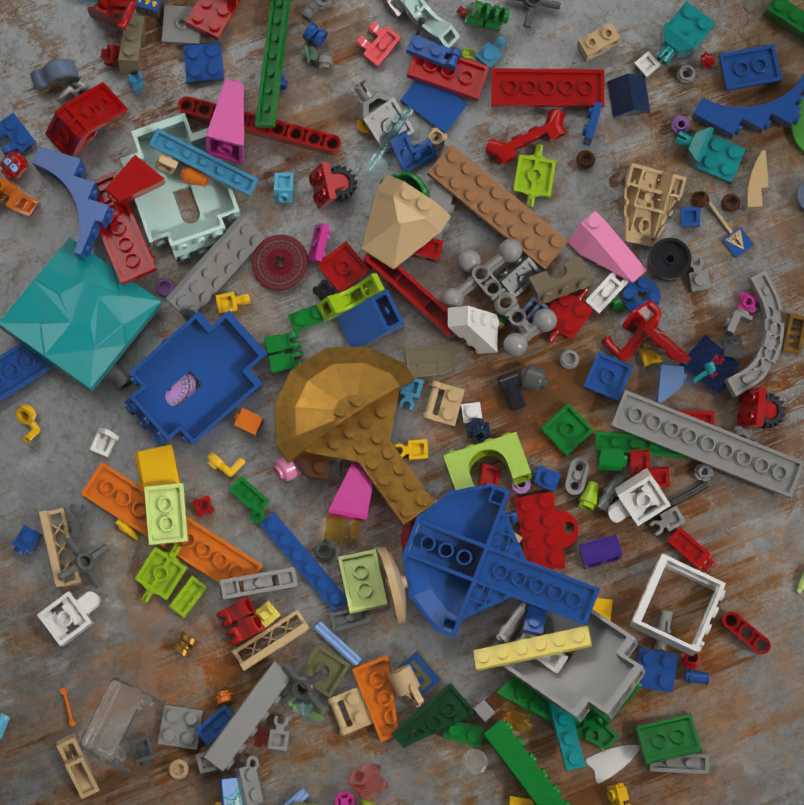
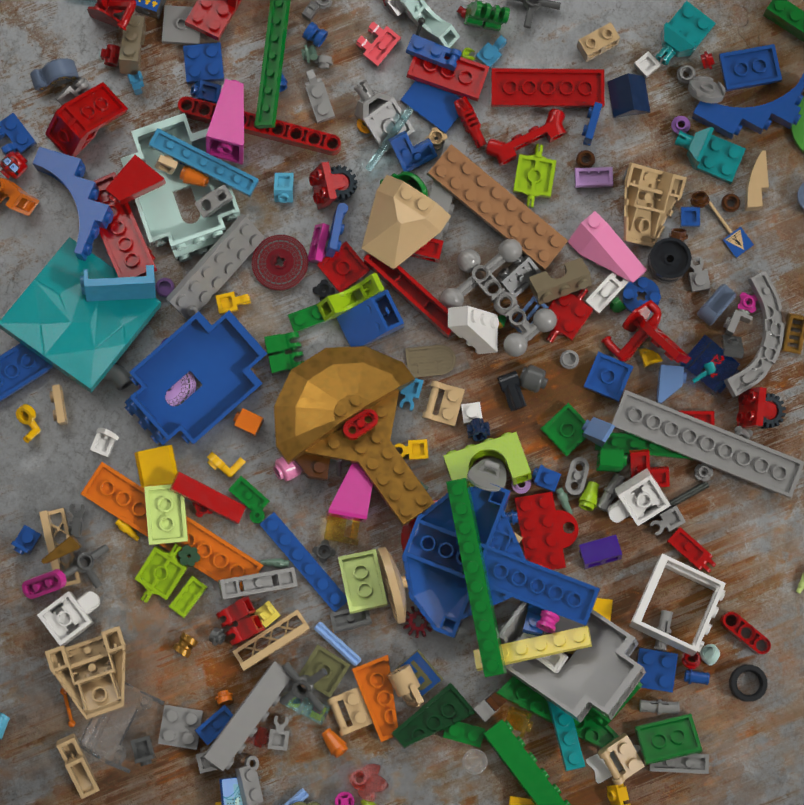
tan plate [169,759,189,779] -> none
none -> dark pink plate [22,569,67,599]
none -> pearl gold slope [41,535,82,564]
none -> tan wedge [45,626,126,720]
none -> tan plate [50,384,68,426]
none -> dark azure panel [80,265,156,302]
none -> red tile [169,472,246,524]
none -> dark green plant [178,545,200,567]
none -> blue bracket [190,80,221,104]
none -> light grey leg [194,185,233,218]
none -> dark grey plate [209,627,226,646]
none -> sand green piece [260,558,290,569]
none -> light grey hinge [305,69,335,124]
none -> orange cone [321,728,348,758]
none -> blue plate [325,203,348,258]
none -> red plate [343,409,378,440]
none -> dark red gear [403,606,432,638]
none -> green brick [446,478,507,677]
none -> red hinge [454,96,487,149]
none -> light grey shield [467,457,506,491]
none -> dark pink wheel [536,610,560,633]
none -> sand green piece [555,487,573,515]
none -> lavender plate [574,167,613,188]
none -> medium blue slope [582,417,615,447]
none -> tan plate [597,733,645,785]
none -> light grey pin [639,699,680,715]
none -> reddish brown plate [669,228,688,242]
none -> light grey tile [688,76,726,104]
none -> sand blue animal [697,284,737,326]
none -> light aqua tile [700,644,720,666]
none -> black tyre [729,665,768,702]

